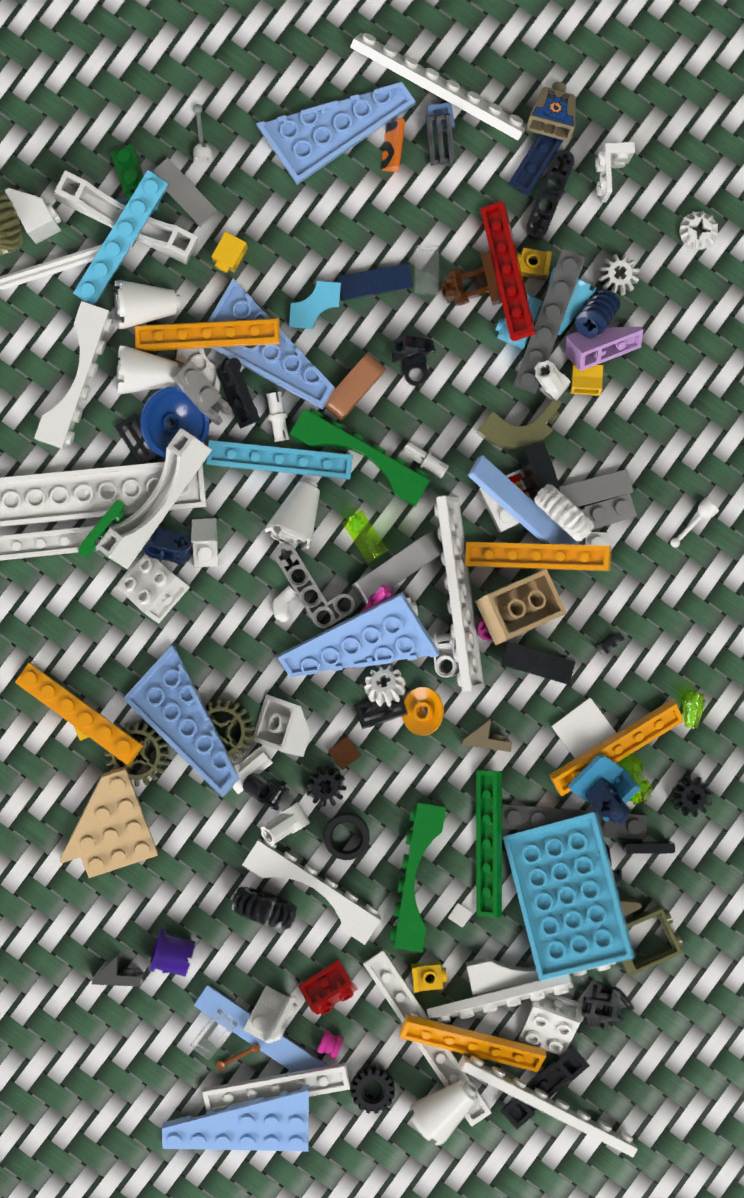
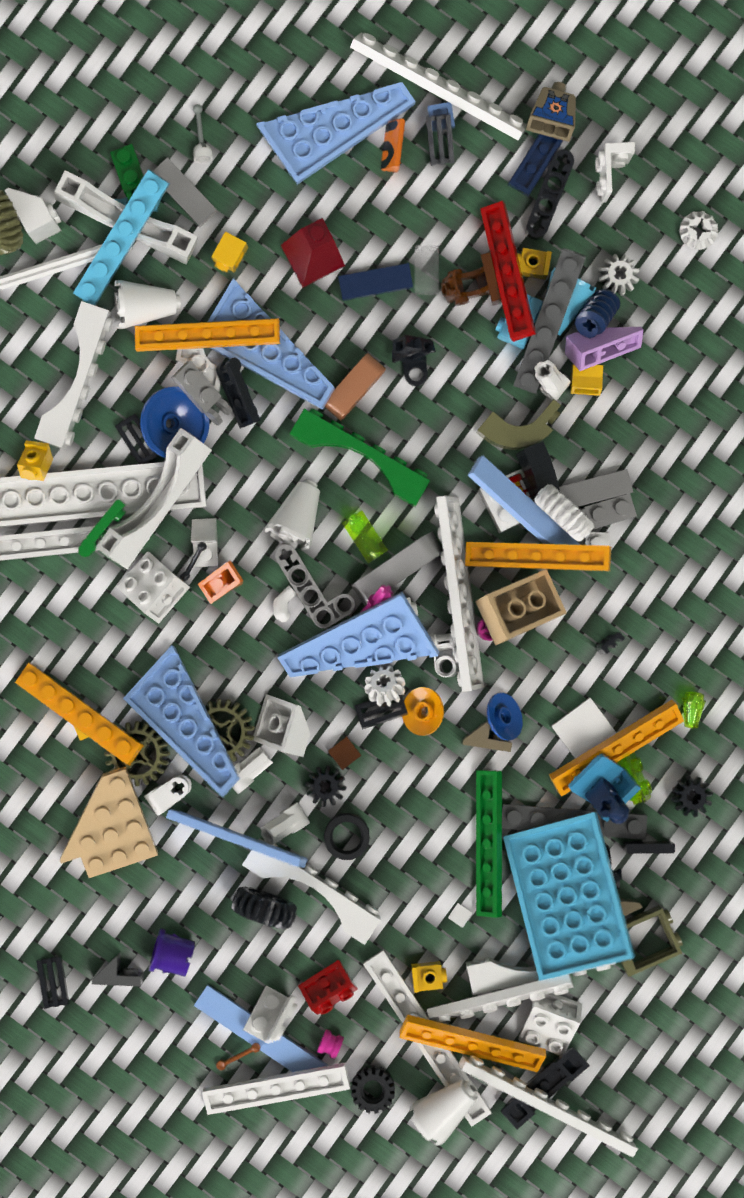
white cone [116,345,181,394] -> none
dark blue piece [143,527,192,564] -> none
light blue wing [162,1085,309,1151] -> none
clear tile [190,1009,238,1061] -> none
medium azure plate [206,440,353,480] -> none
black piece [243,773,290,811] -> none
white pin [266,392,290,442] -> none
medium azure tile [289,280,341,329] -> none
green arch [390,801,446,953] -> none
white axle [403,442,449,479] -> none
black slope [500,642,576,685] -> none
black piece [581,985,634,1031] -> none
white hinge [670,498,719,547] -> none
none -> yellow brick [17,440,53,481]
none -> black tile [36,955,69,1009]
none -> white piece [144,775,192,816]
none -> light blue tile [166,809,308,867]
none -> black hinge [180,542,207,581]
none -> slope [198,560,244,604]
none -> dark red slope [281,218,345,288]
none -> blue dish [487,693,523,741]

